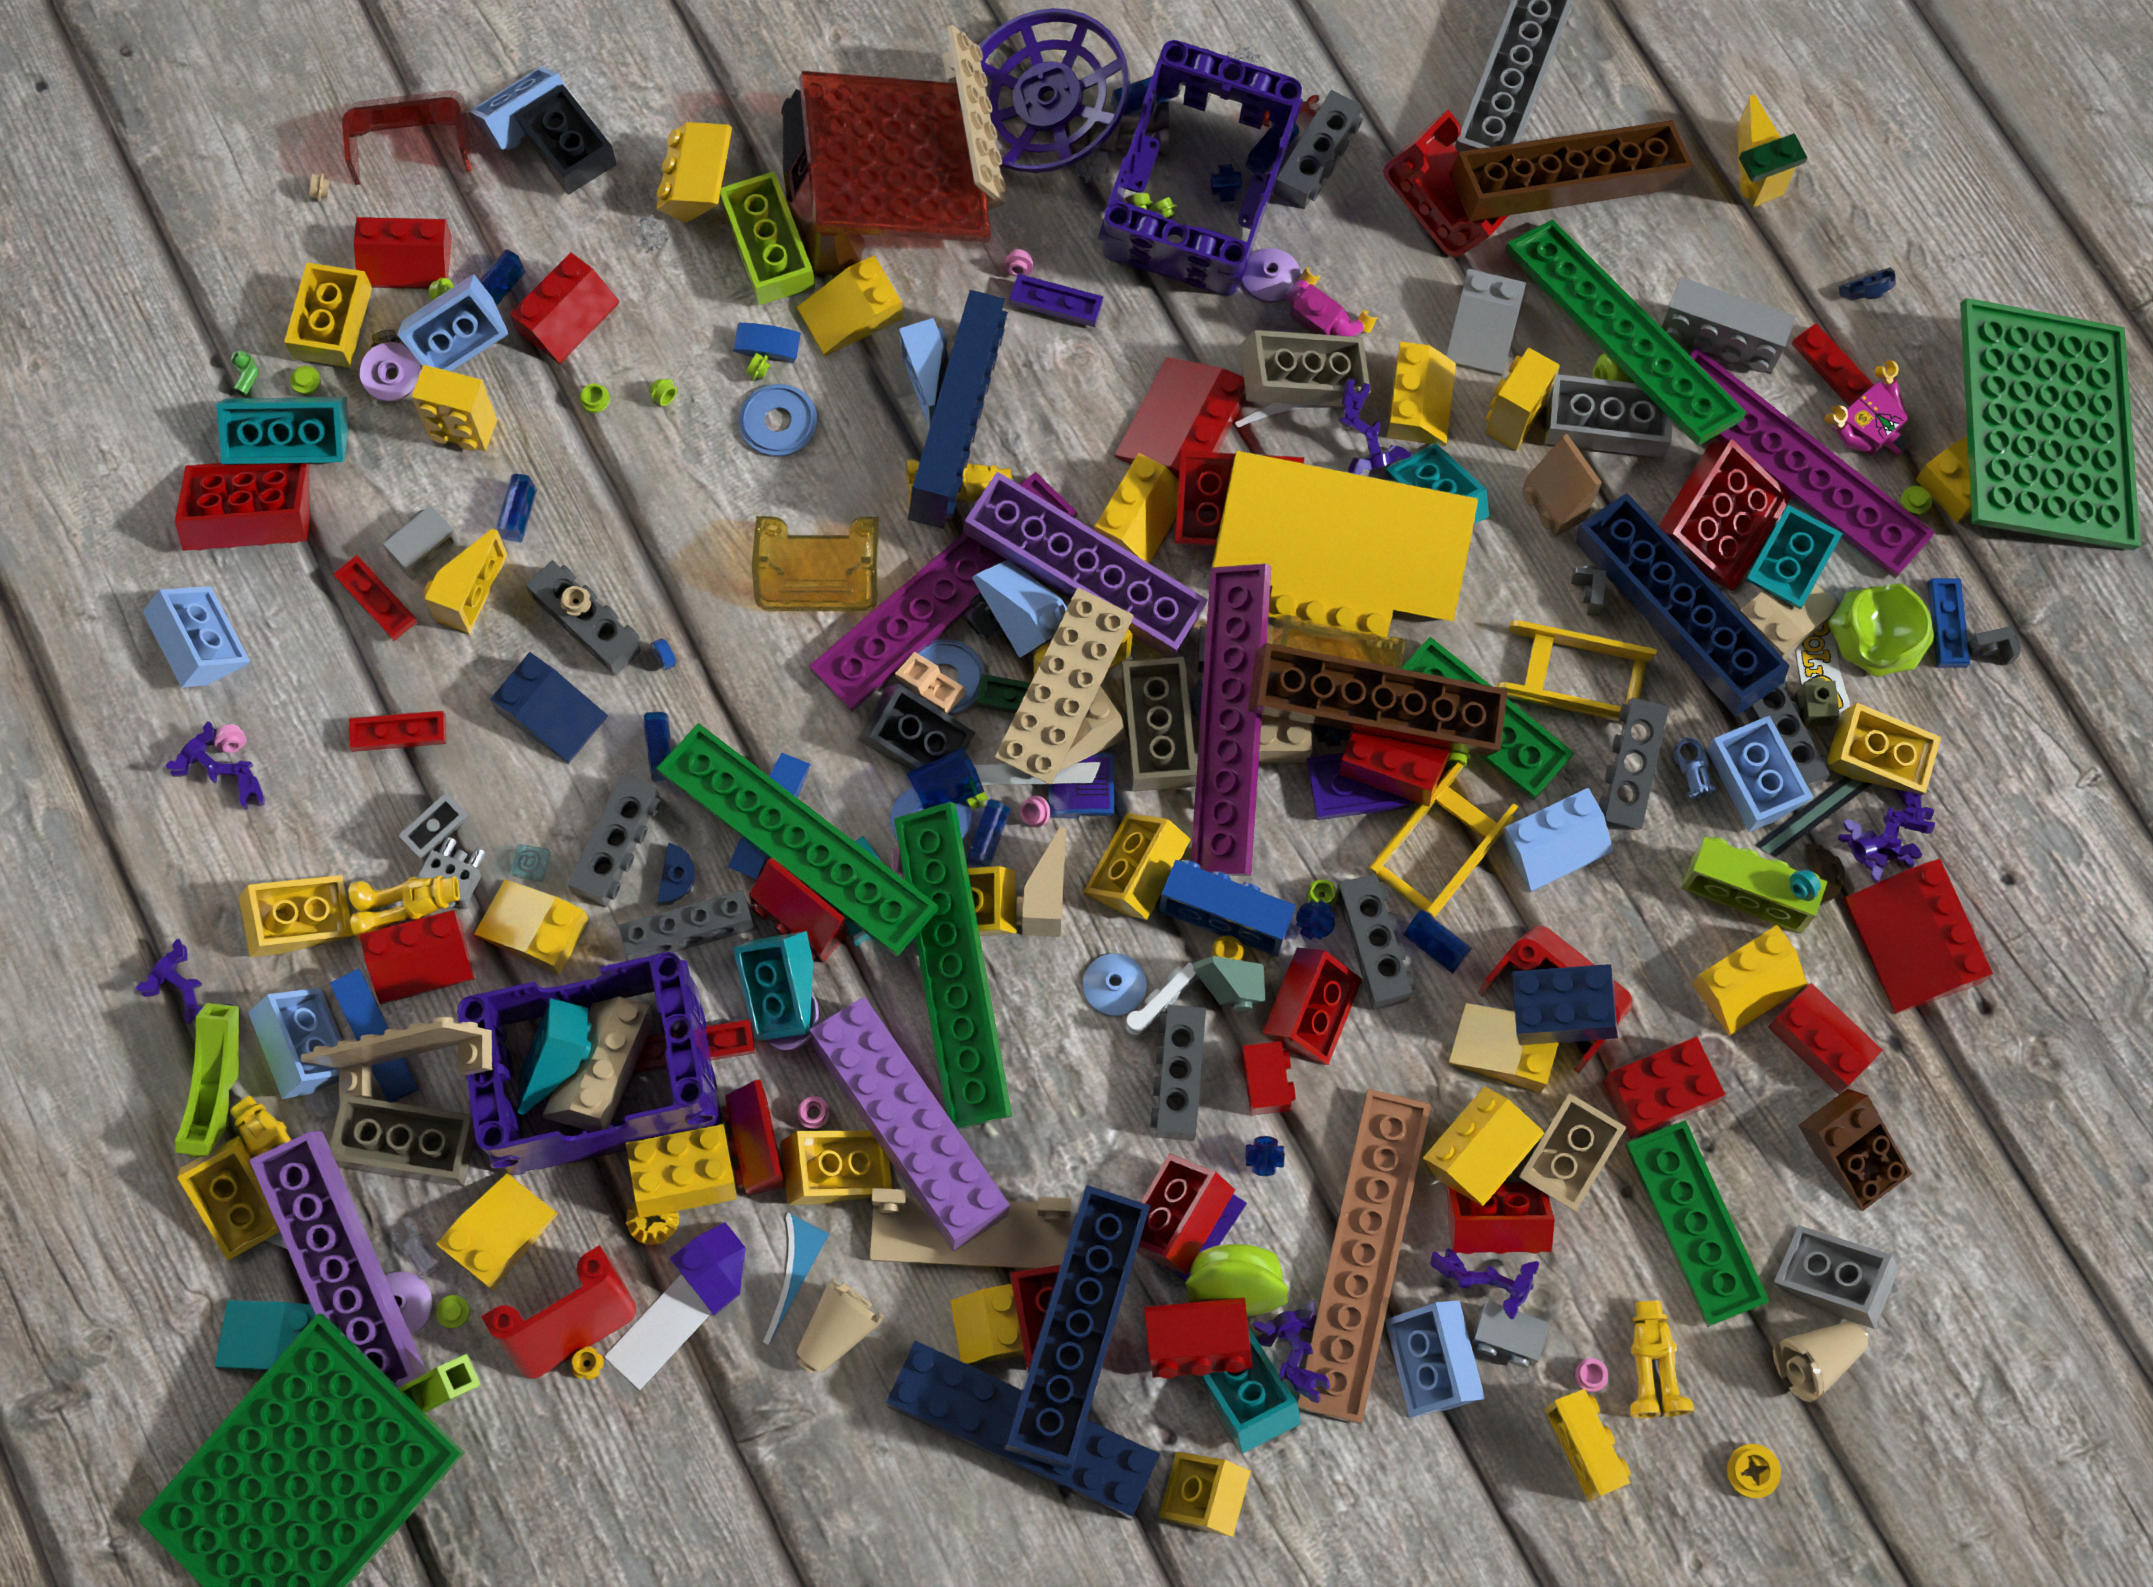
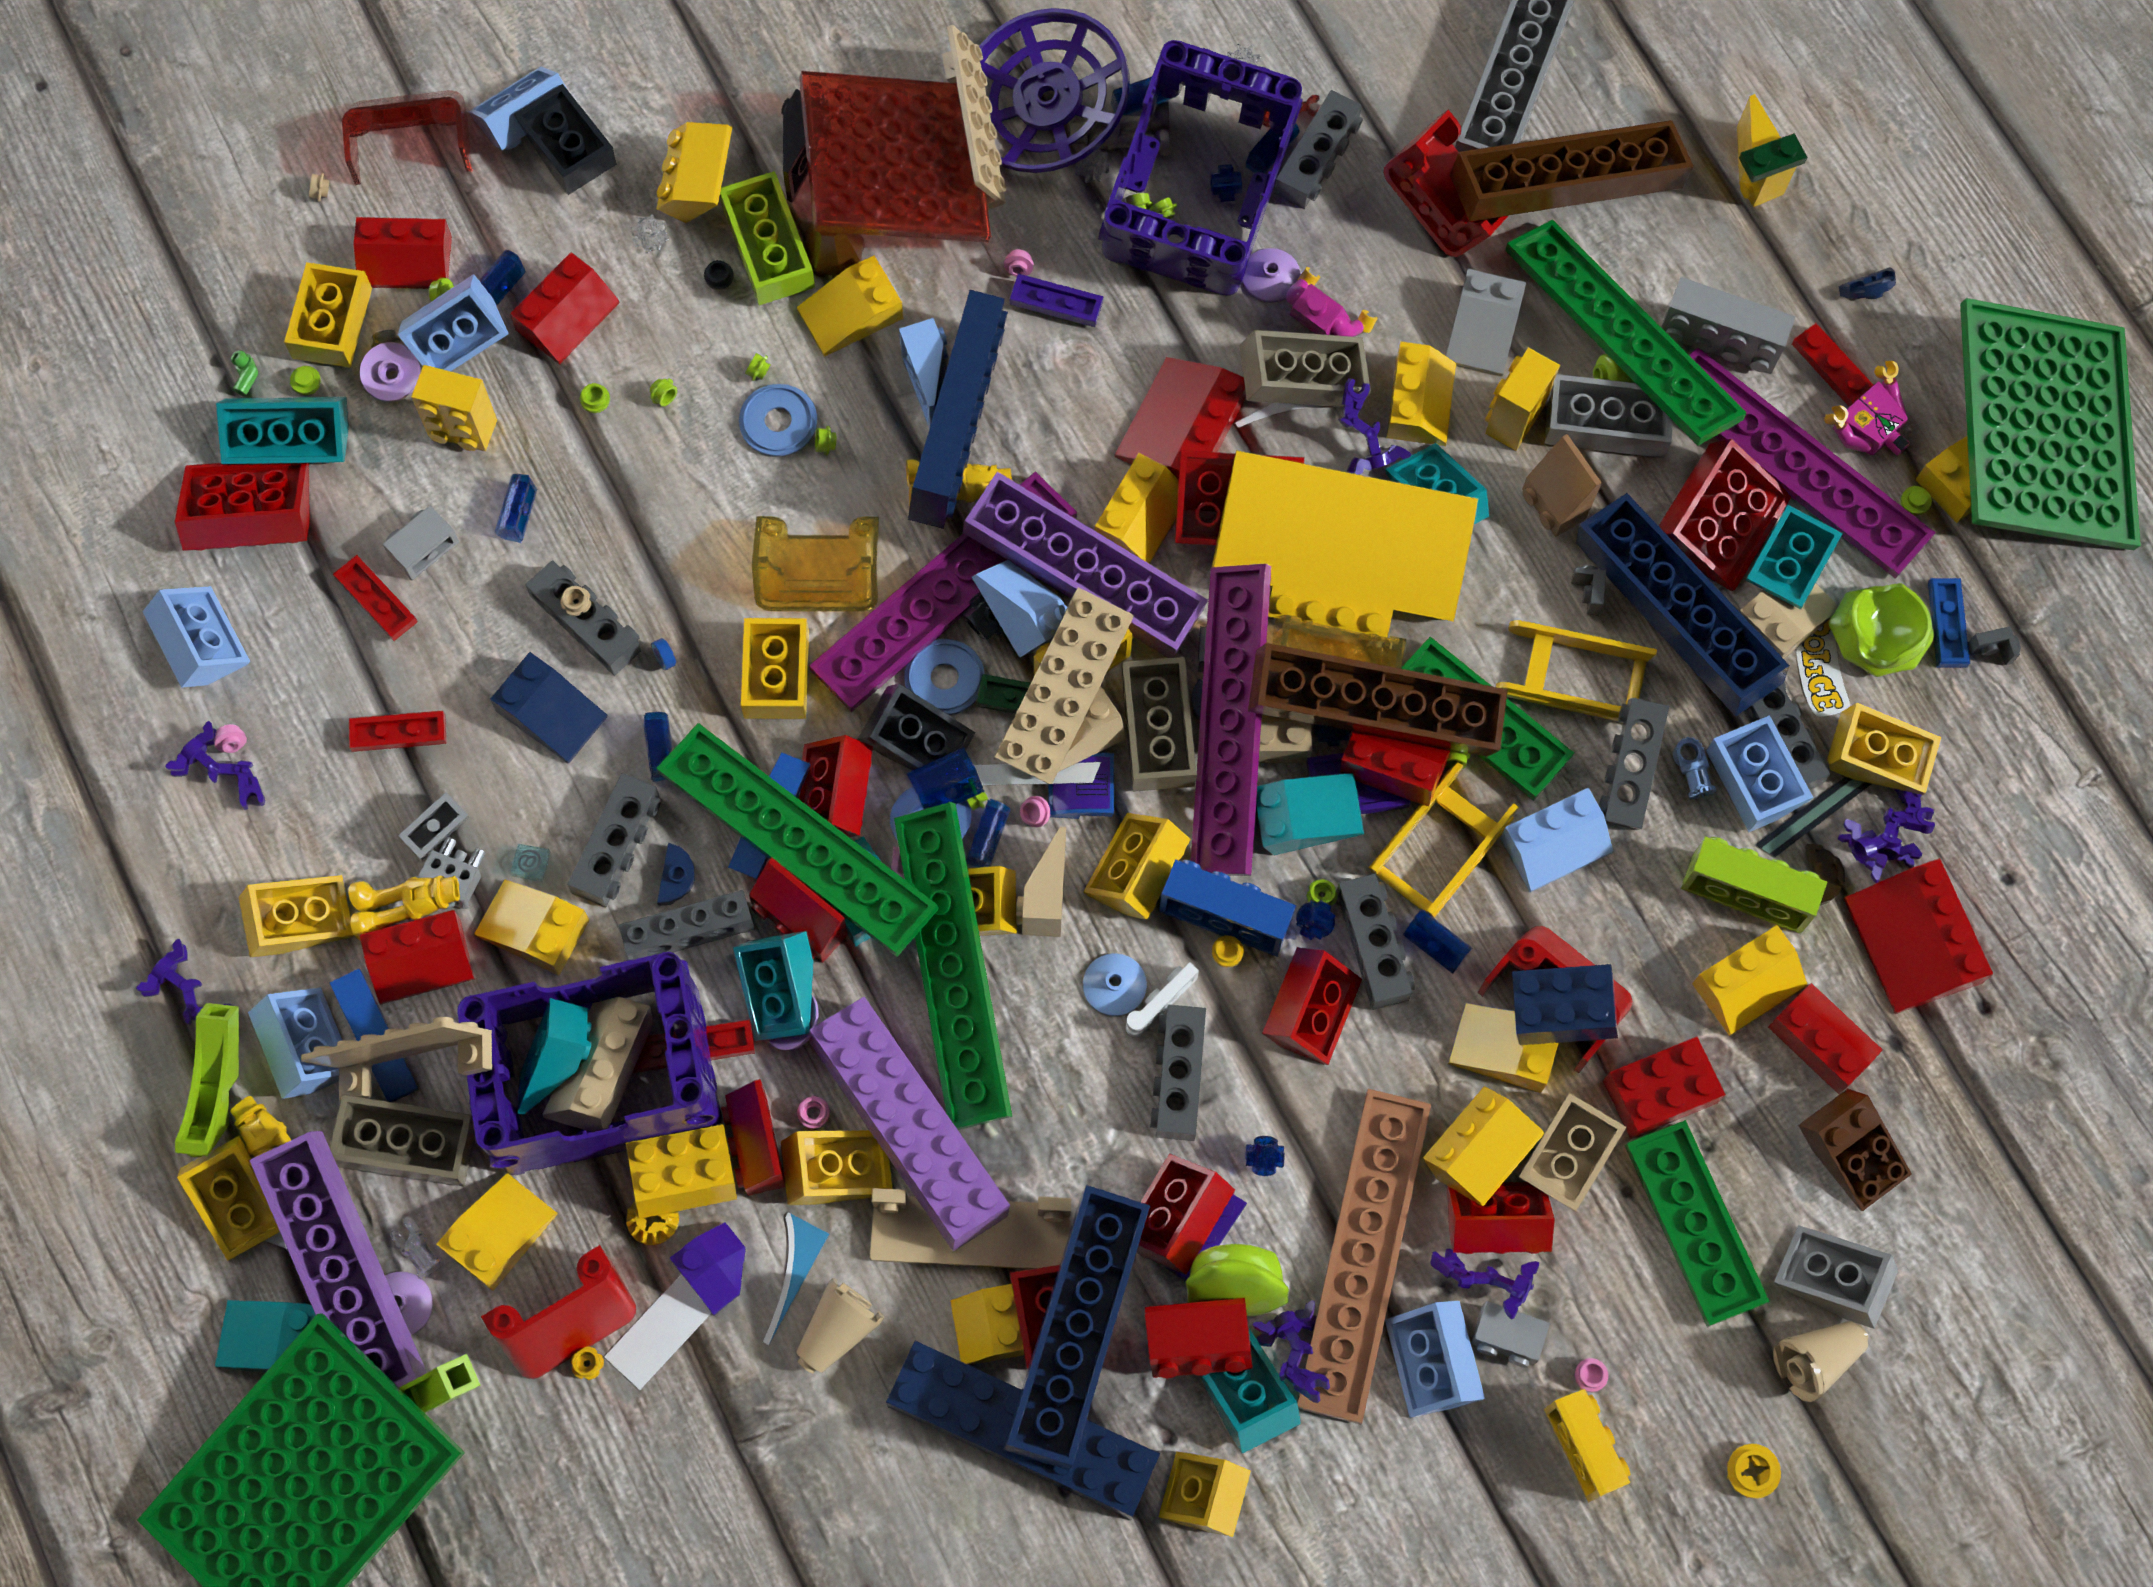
yellow slope [424,529,507,634] -> none
lime plate [436,1295,470,1329] -> none
blue slope [733,322,801,363] -> none
light nougat slope [895,652,966,714] -> none
sand green slope [1193,956,1265,1012] -> none
red brick [1241,1041,1296,1116] -> none
yellow piece [1630,1300,1694,1419] -> none
teal plate [1789,870,1821,901] -> none
olive brick [1794,677,1840,727] -> none
none -> black plate [704,260,734,290]
none -> yellow brick [741,618,809,719]
none -> red slope [798,735,873,838]
none -> lime plate [815,426,837,456]
none -> teal slope [1256,773,1364,856]

